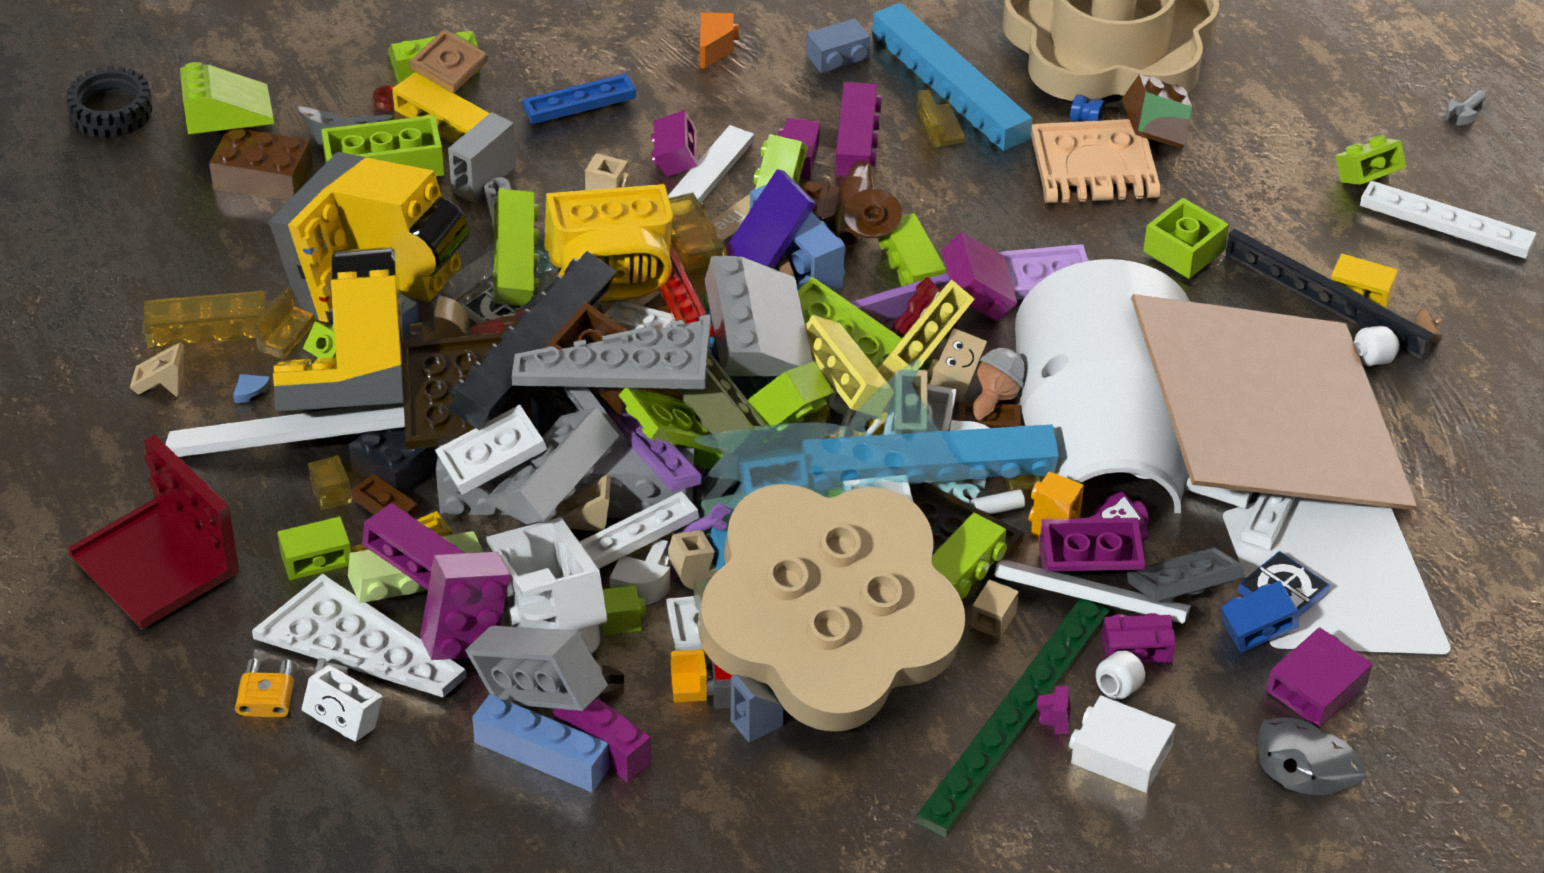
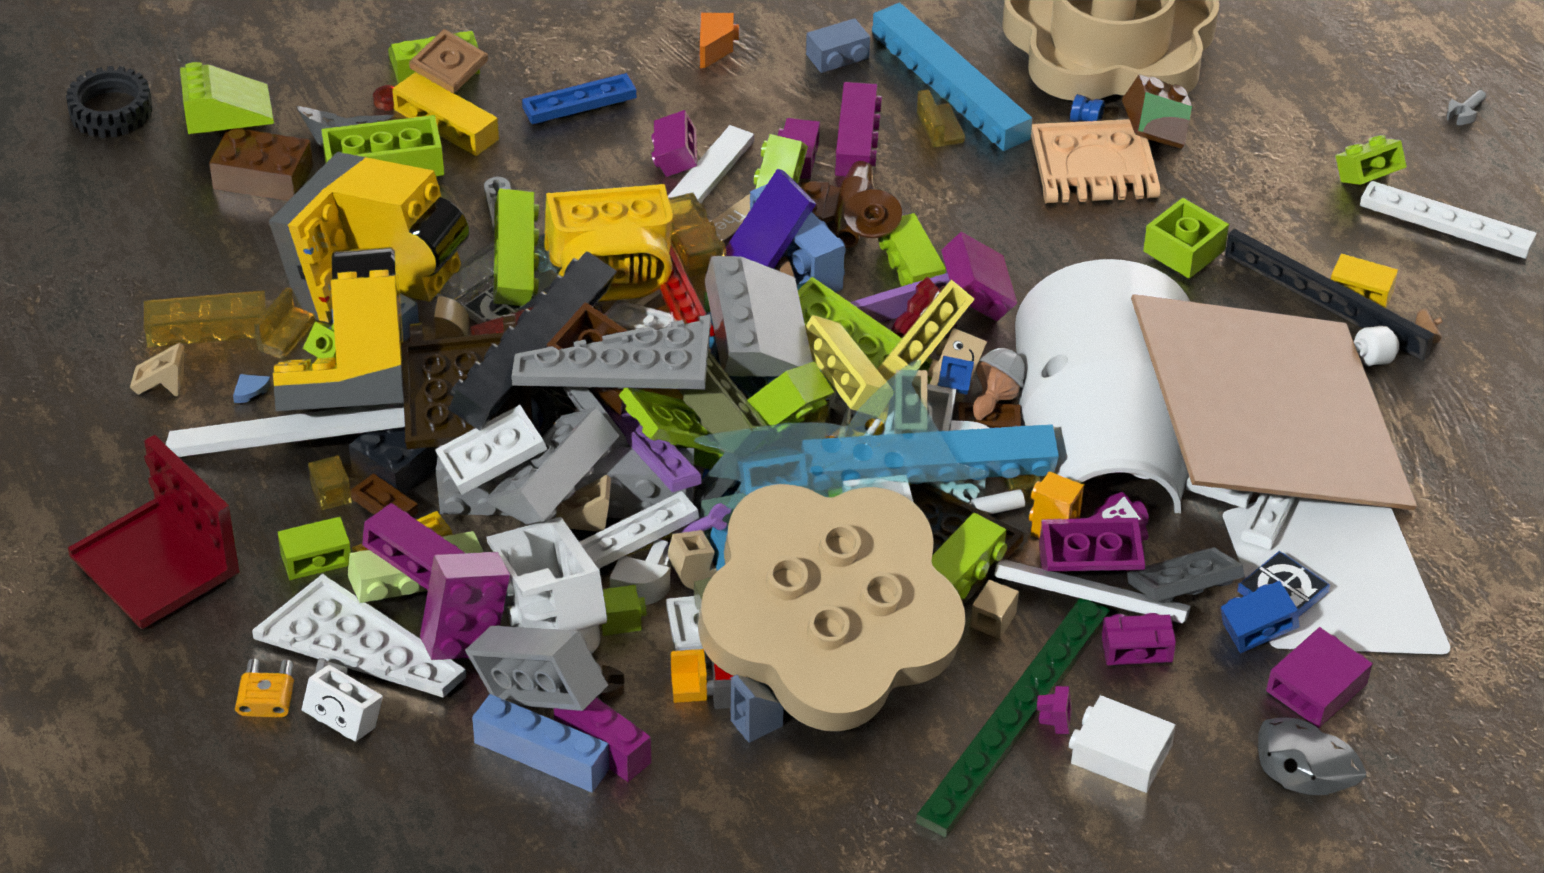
light grey brick [448,112,516,203] -> none
tan brick [585,153,631,190] -> none
lavender plate [998,244,1088,299] -> none
white head [1095,651,1145,699] -> none
none -> blue tile [937,356,974,394]

